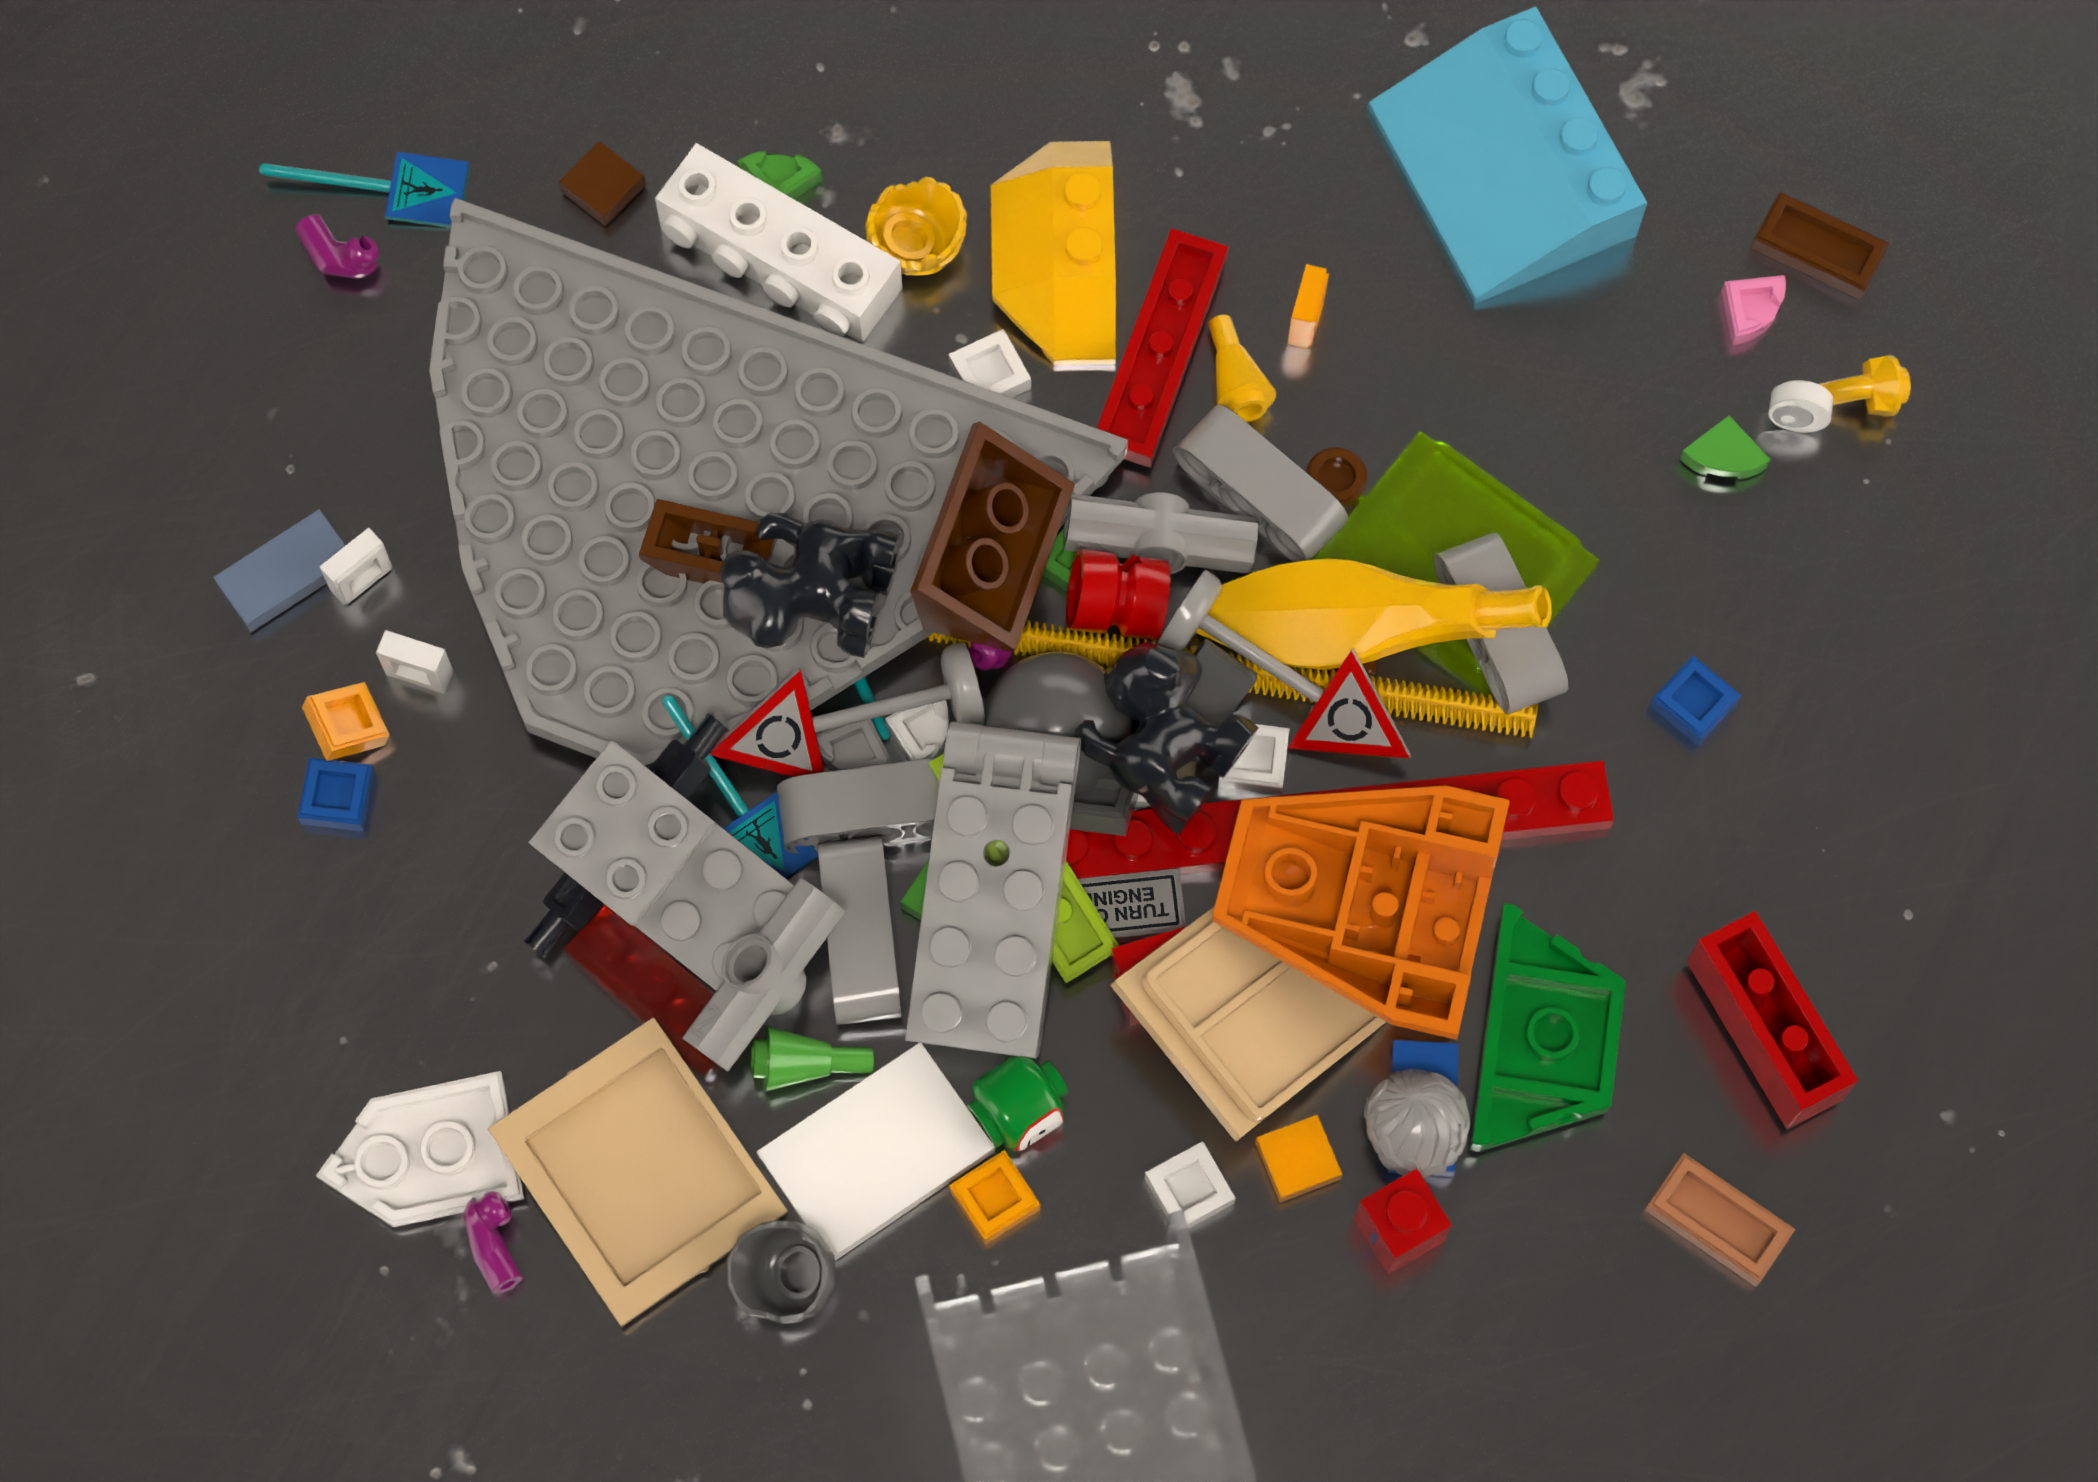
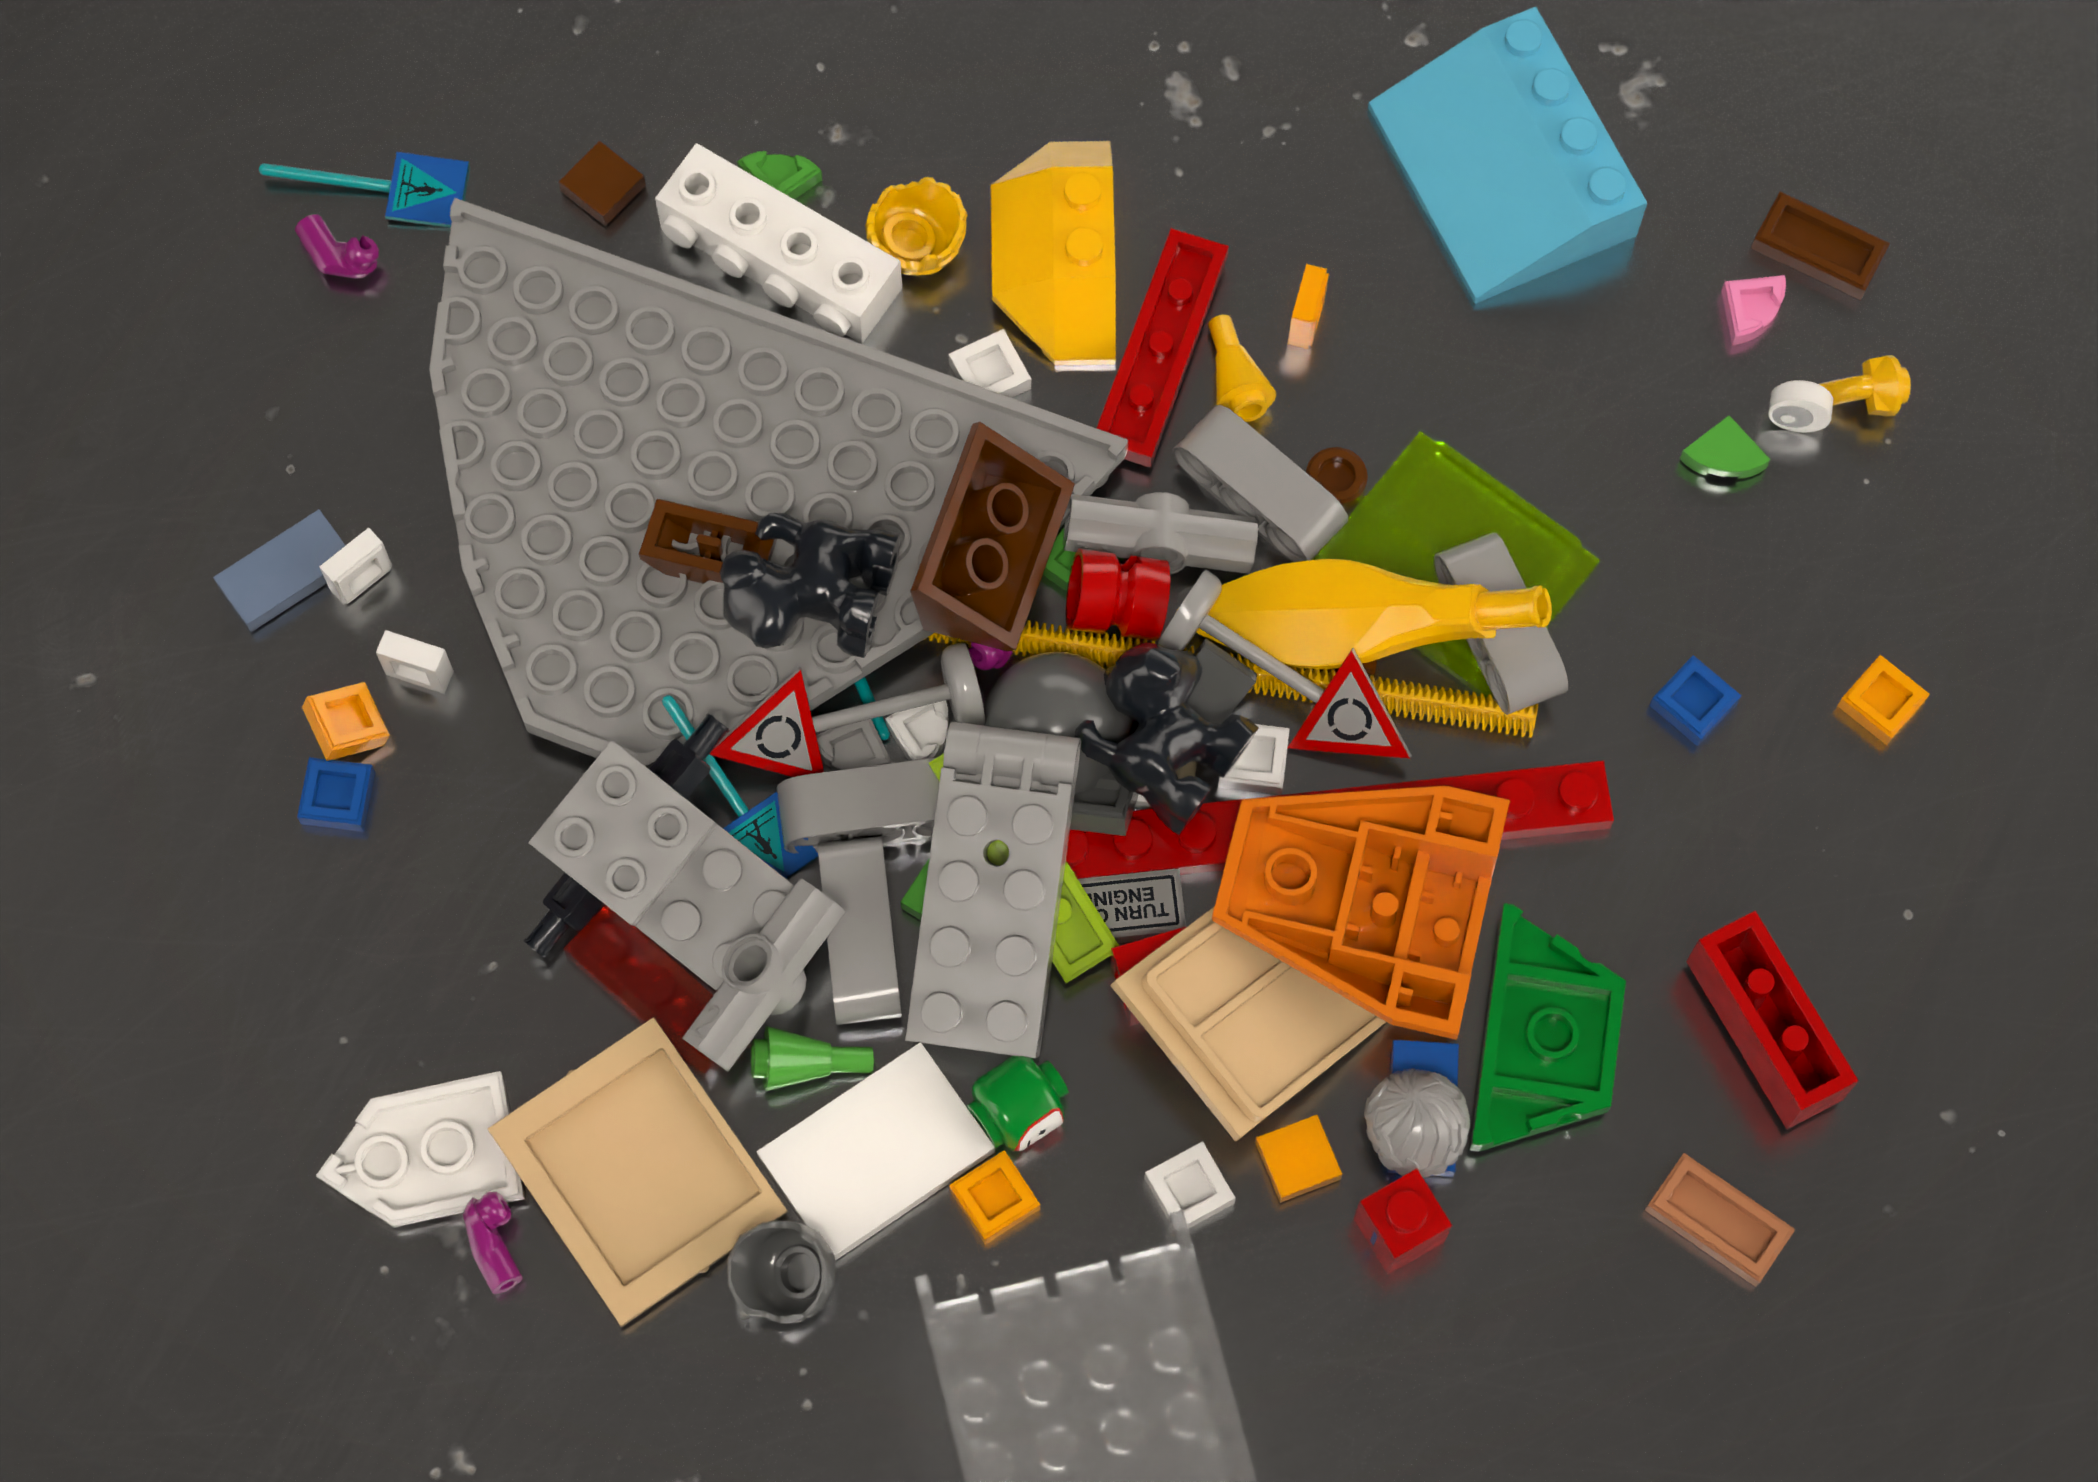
none -> light orange tile [1837,655,1930,746]

